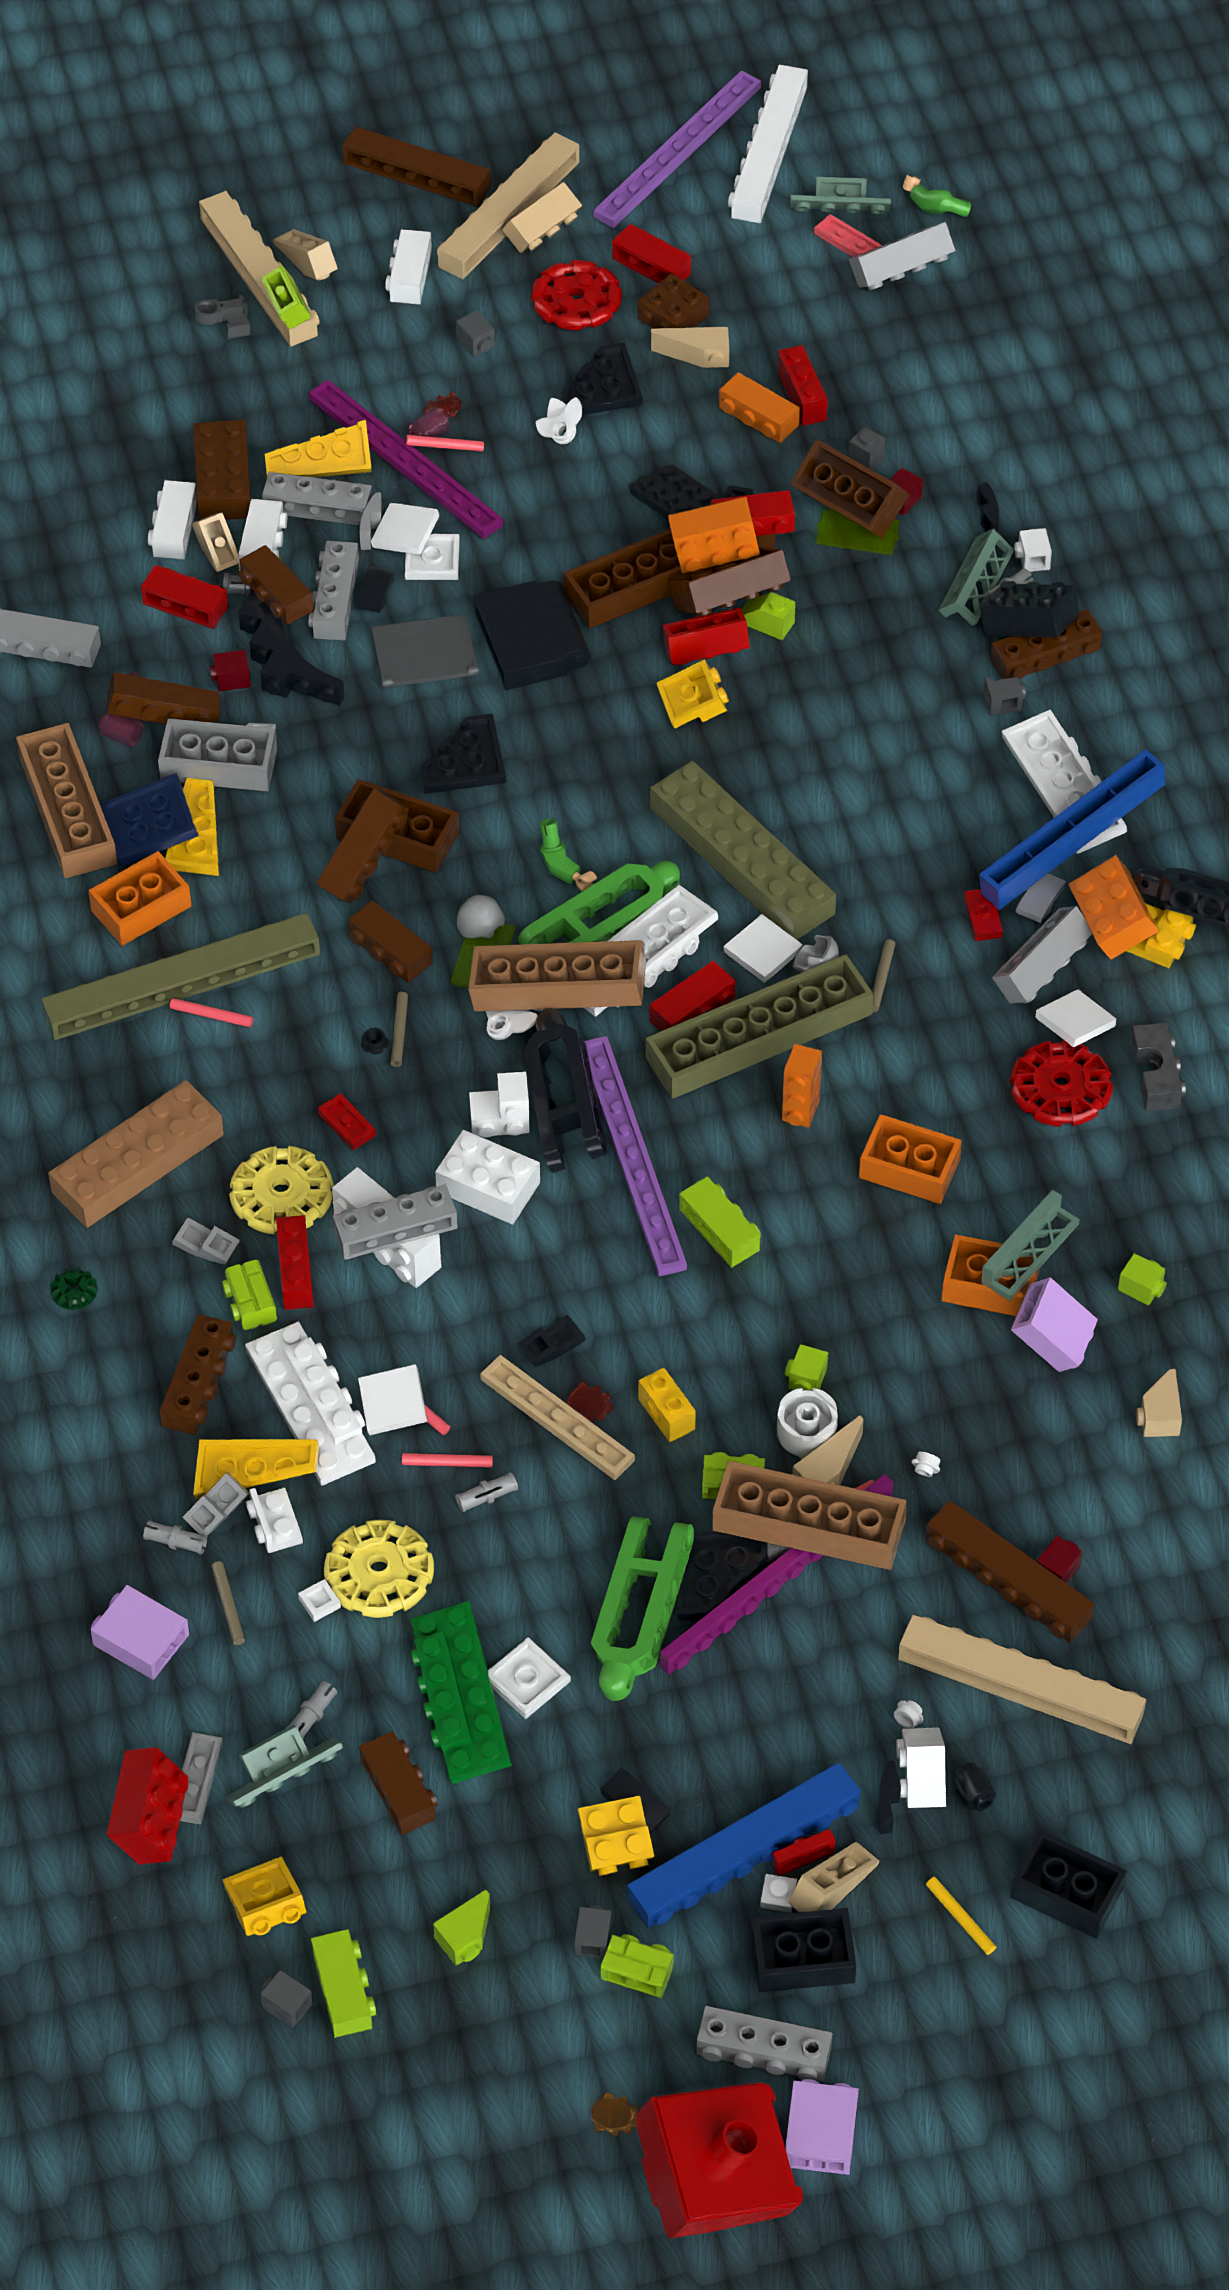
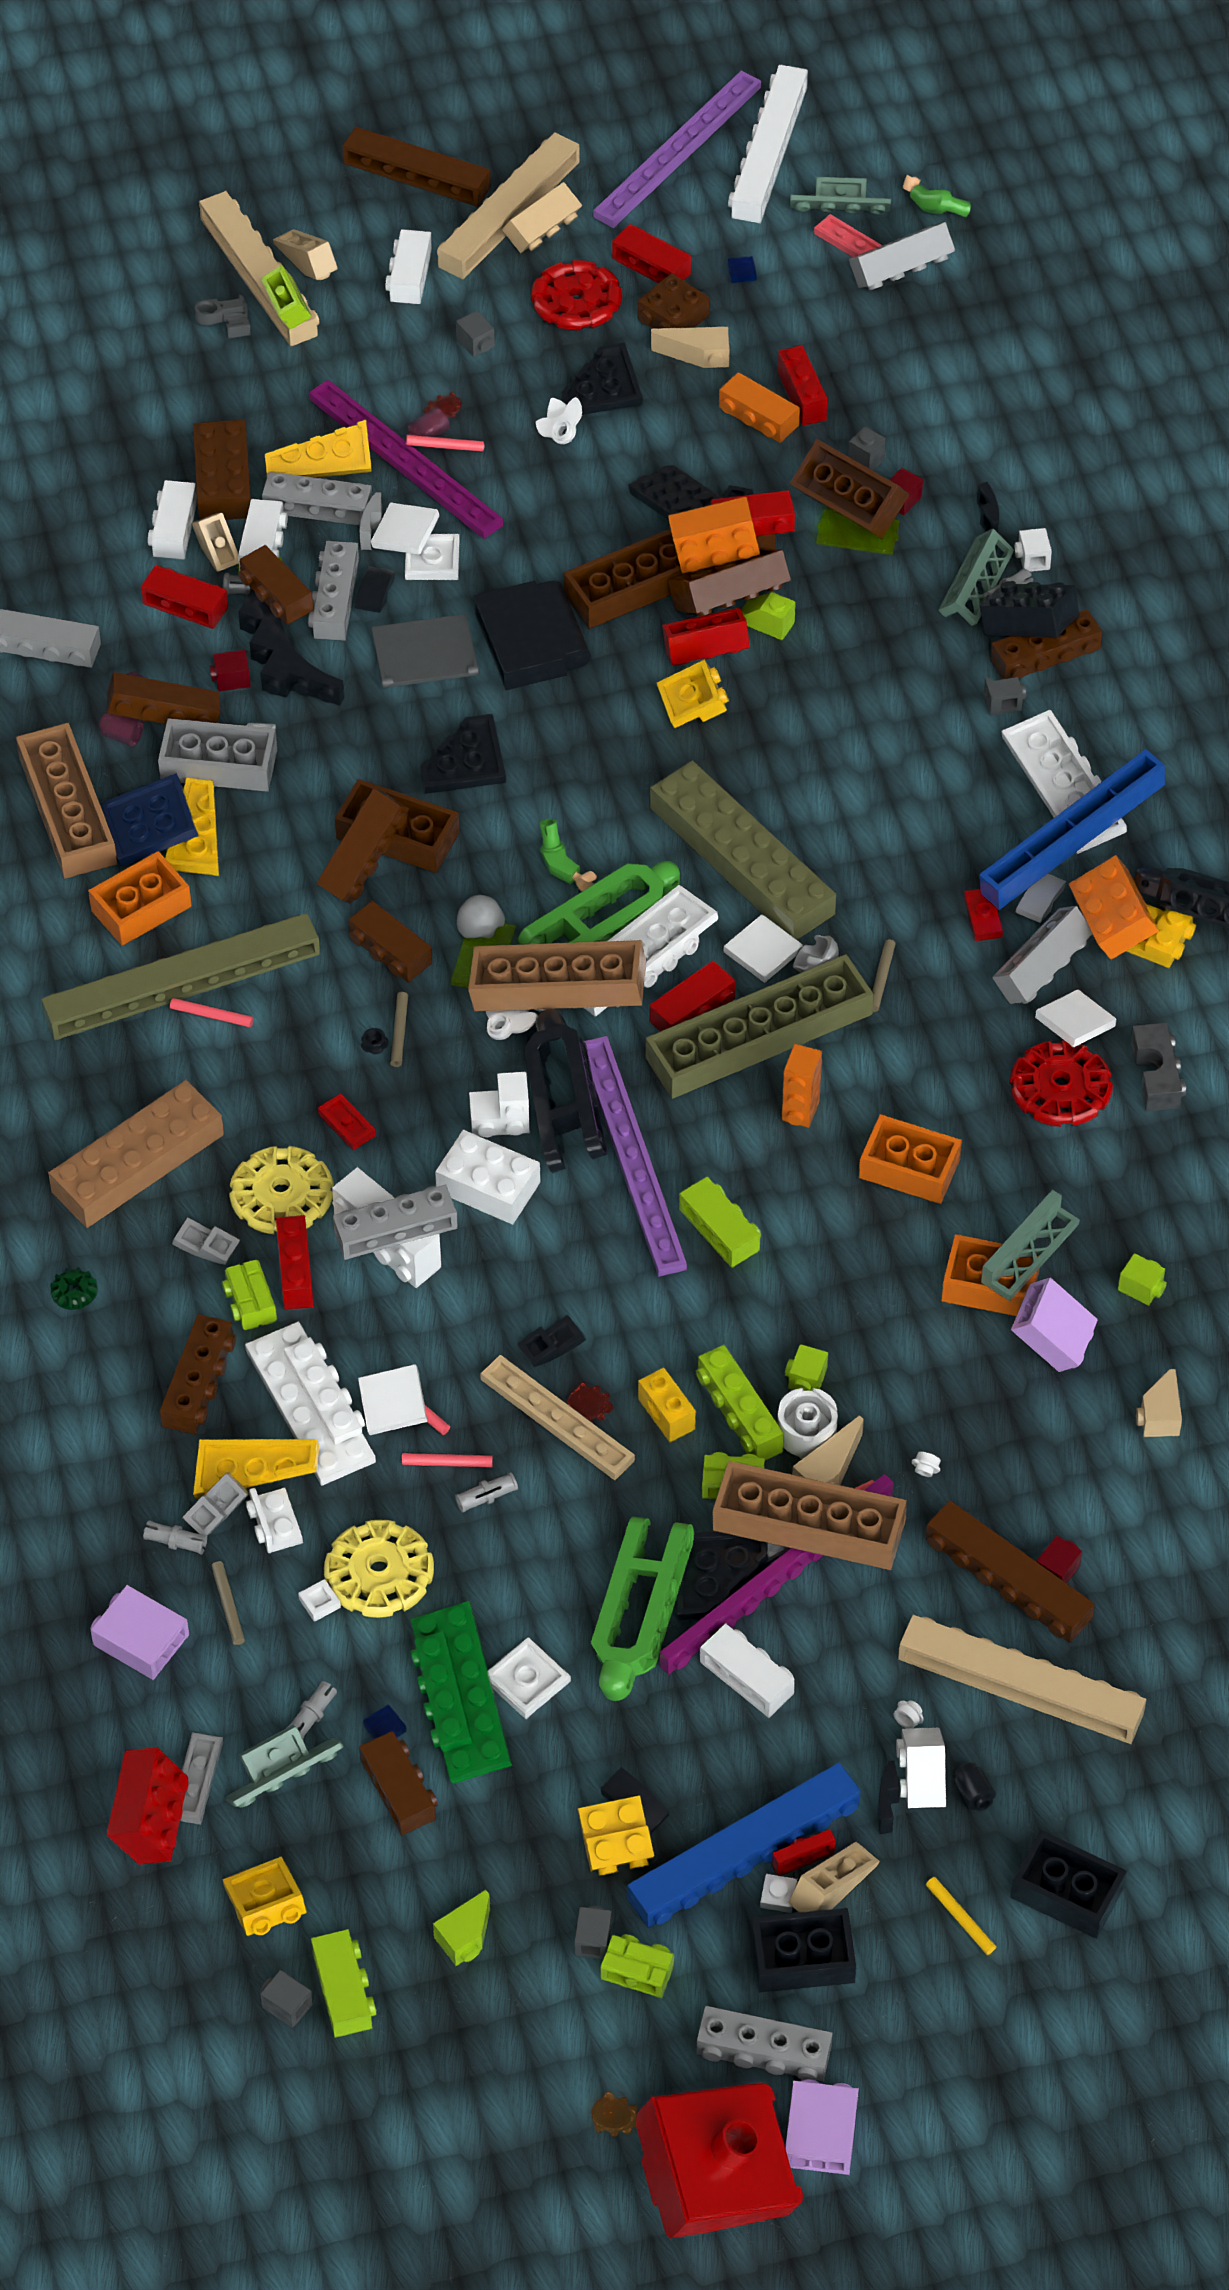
none -> clear blue tile [363,1704,407,1739]
none -> lime brick [696,1345,784,1460]
none -> white brick [700,1623,795,1718]
none -> clear blue tile [728,256,757,283]

